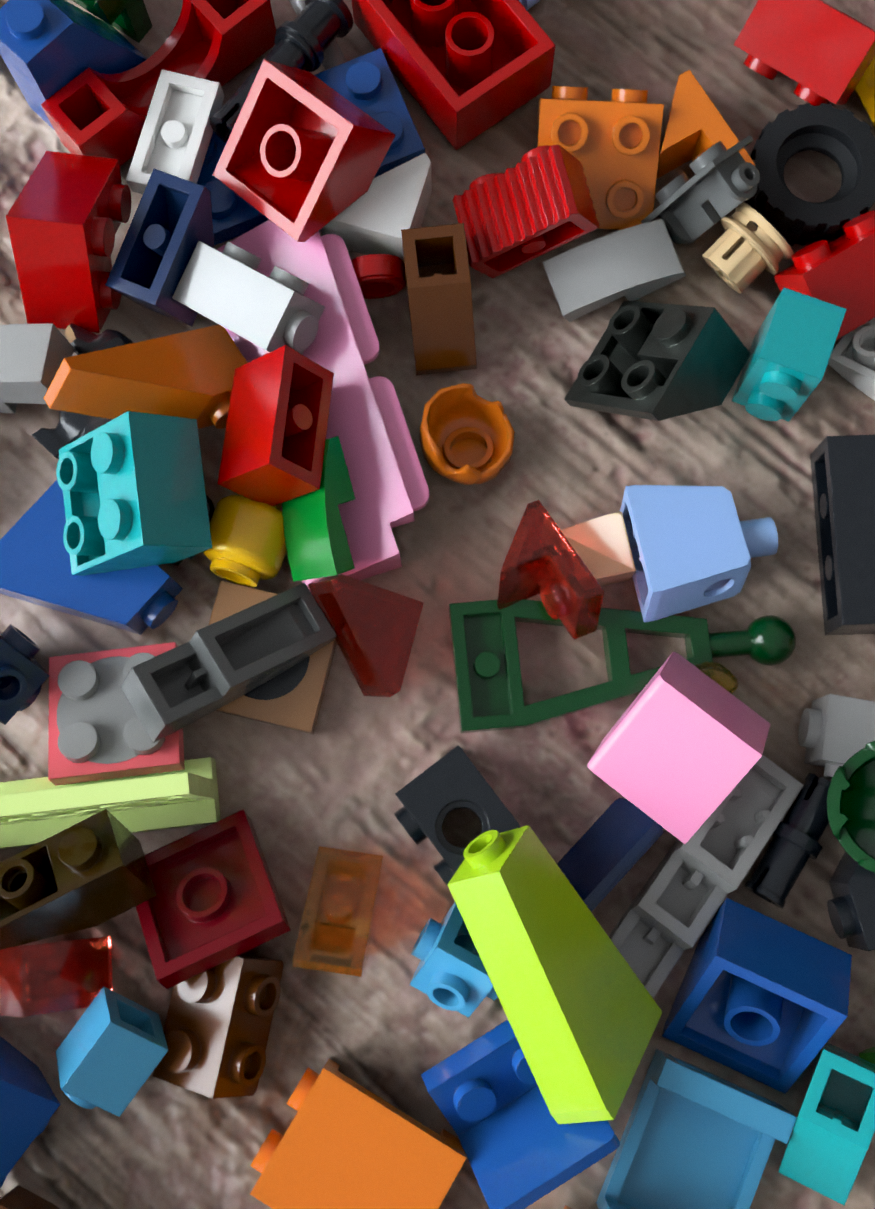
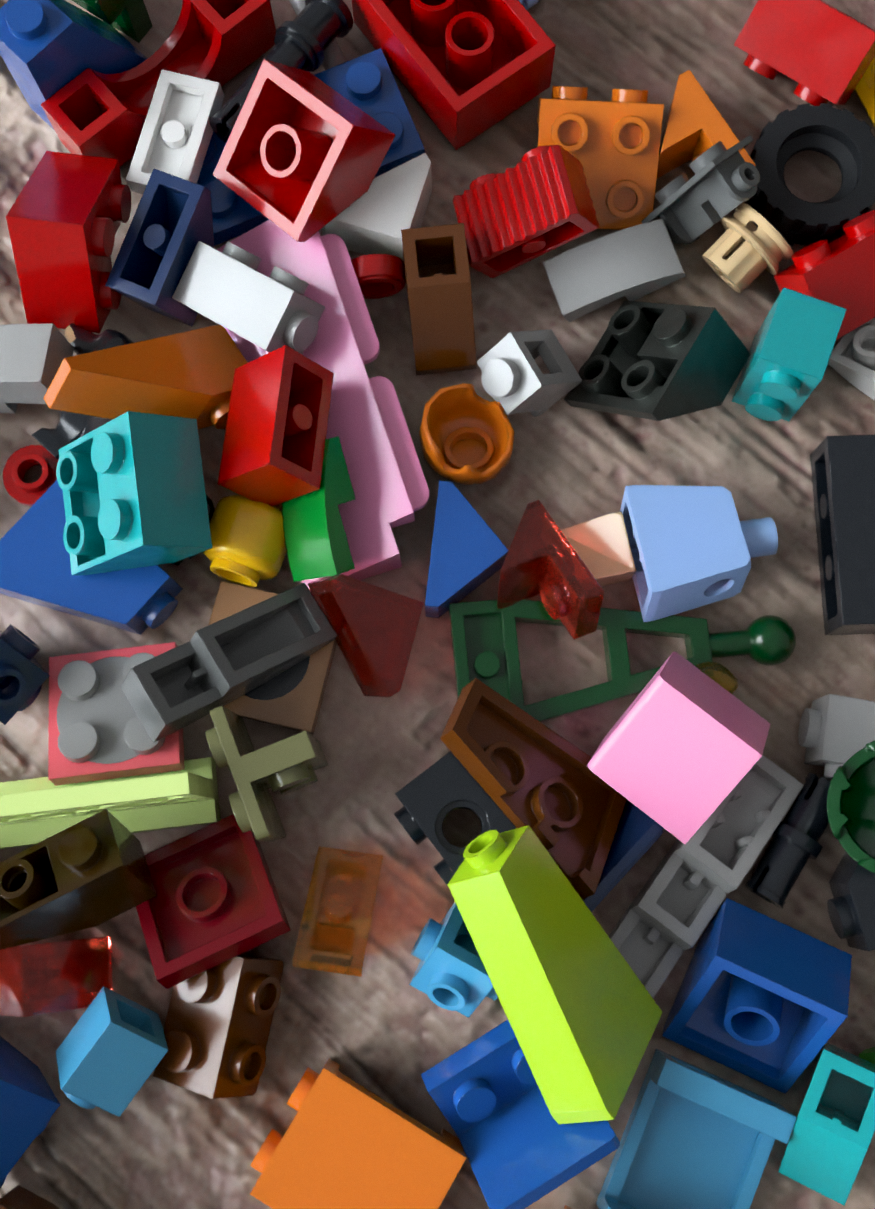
none -> red plate [3,445,59,507]
none -> olive bracket [205,705,328,842]
none -> blue slope [425,480,509,618]
none -> reddish brown wing [440,678,627,900]
none -> light grey brick [477,329,582,417]

